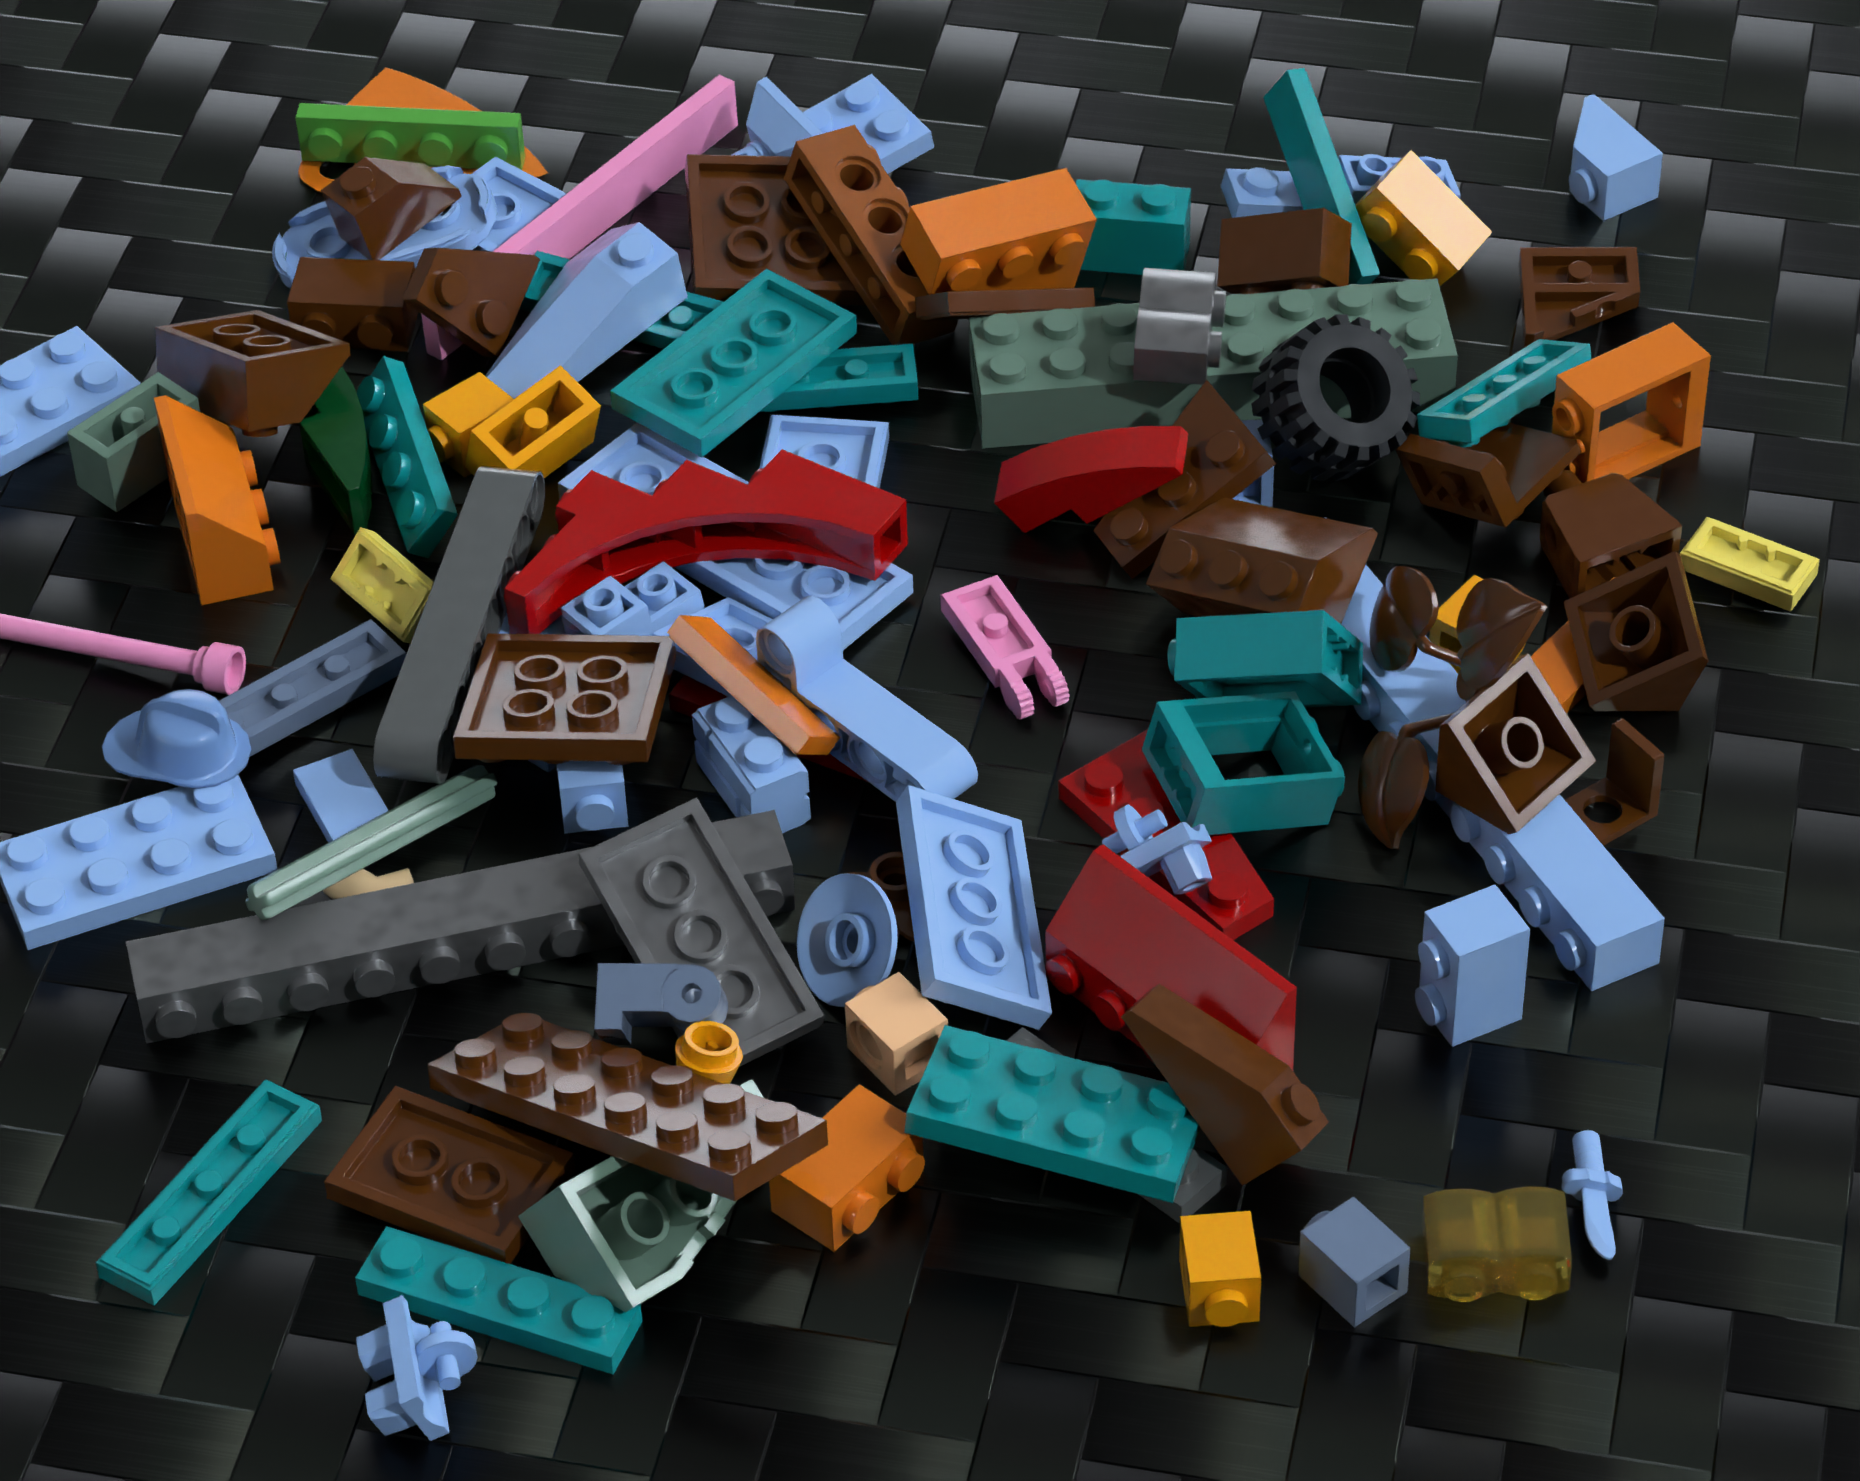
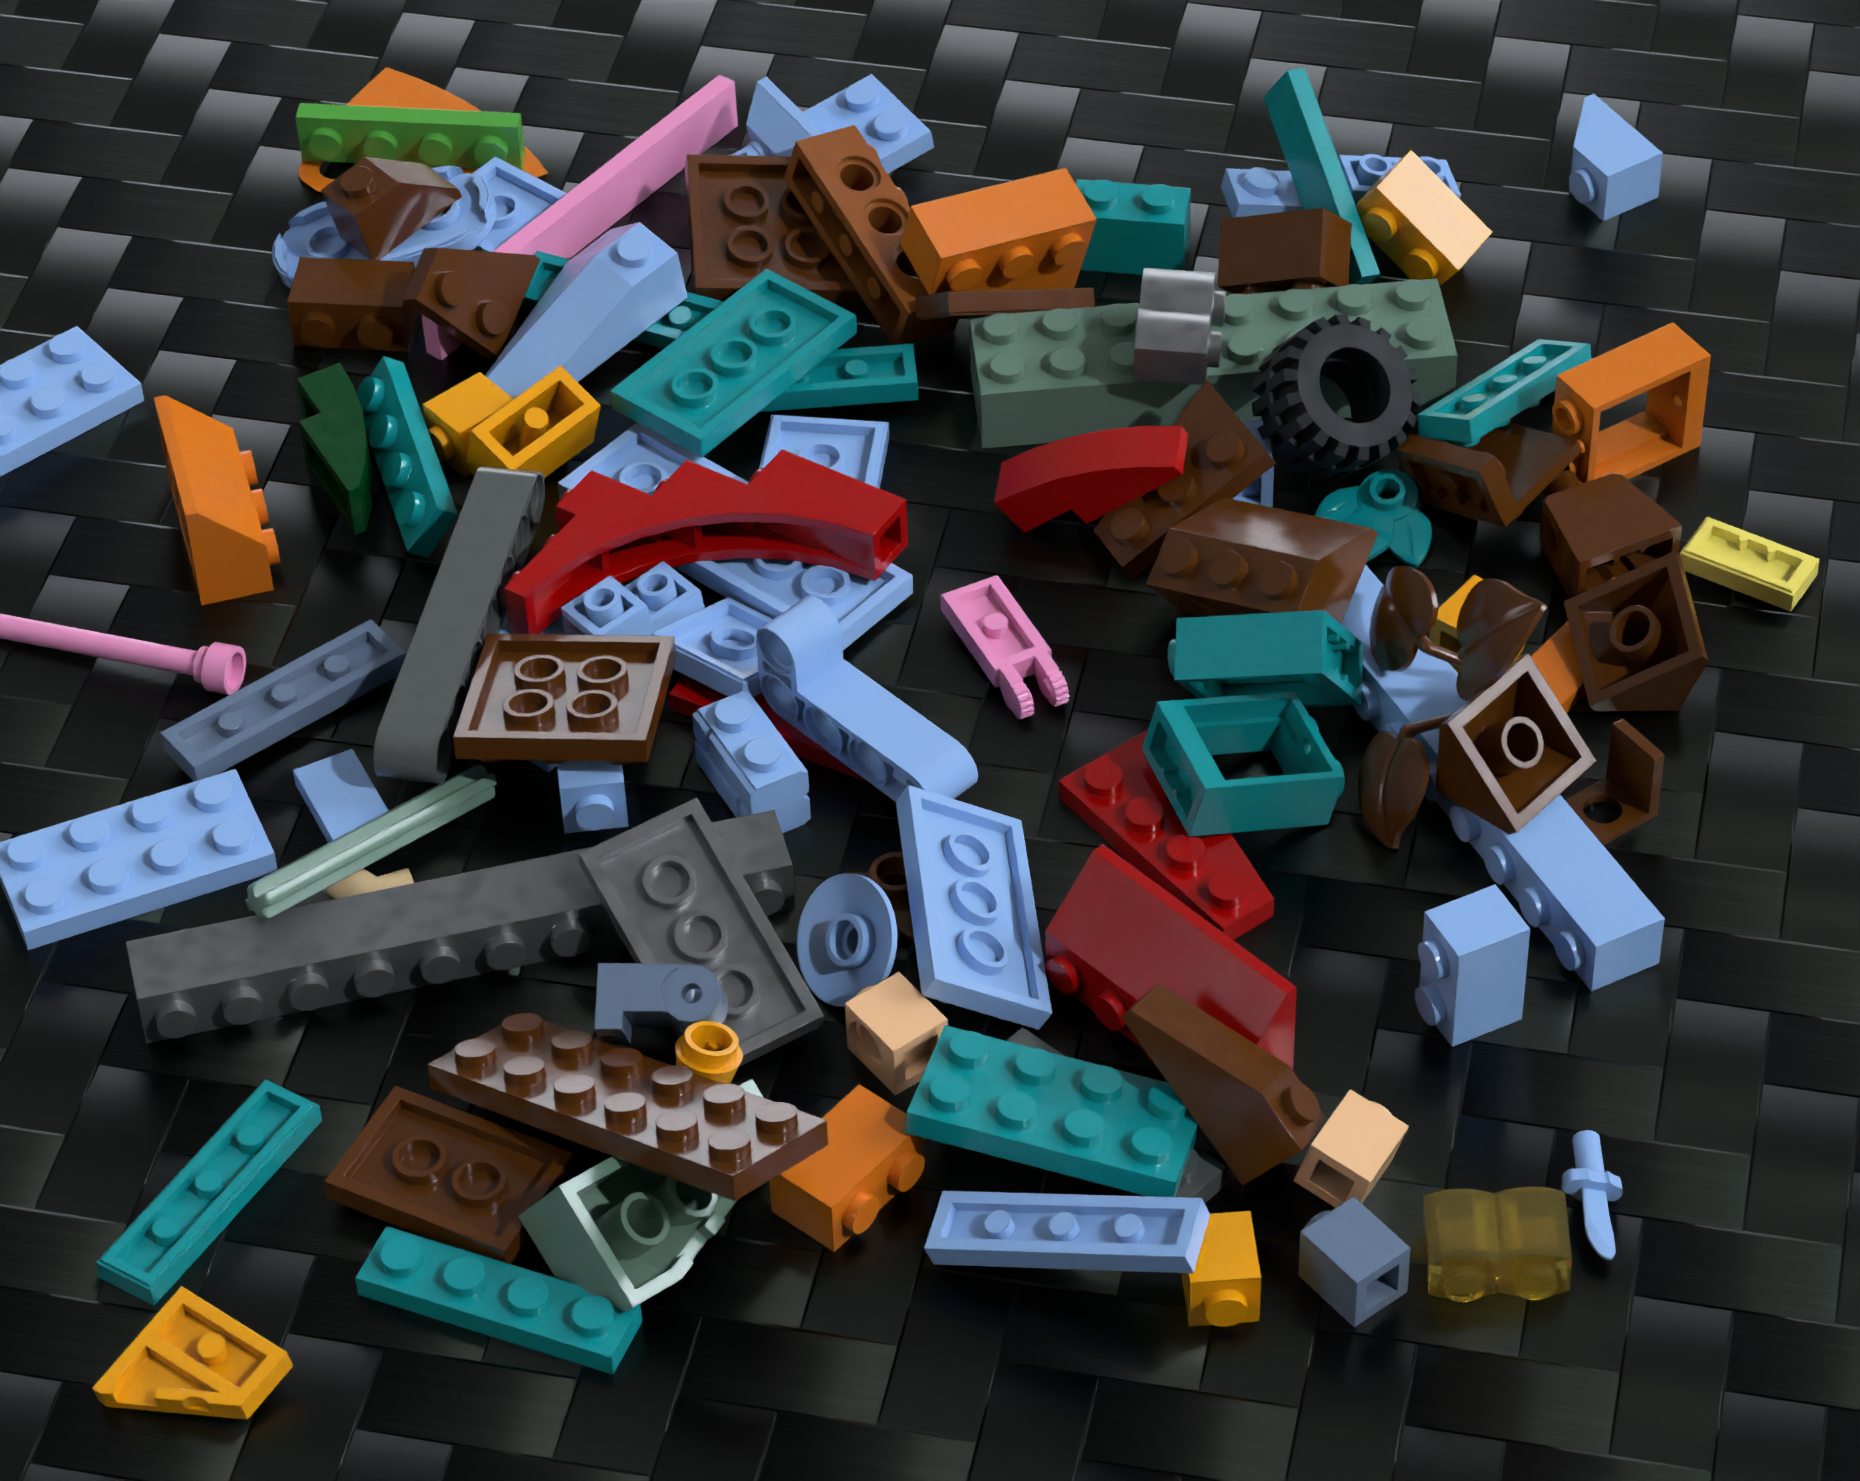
sand green brick [67,372,200,512] -> none
medium blue piece [102,689,251,789] -> none
reddish brown slope [155,310,350,437] -> none
light yellow plate [330,527,434,644] -> none
light blue hips [356,1295,477,1441] -> none
orange tile [667,615,840,755] -> none
light blue hips [1102,805,1212,894] -> none
reddish brown wing [1518,247,1640,348] -> none
none -> light orange wing [92,1286,293,1420]
none -> light blue plate [924,1191,1210,1273]
none -> light nougat brick [1294,1089,1409,1208]
none -> teal plate [1315,469,1432,568]

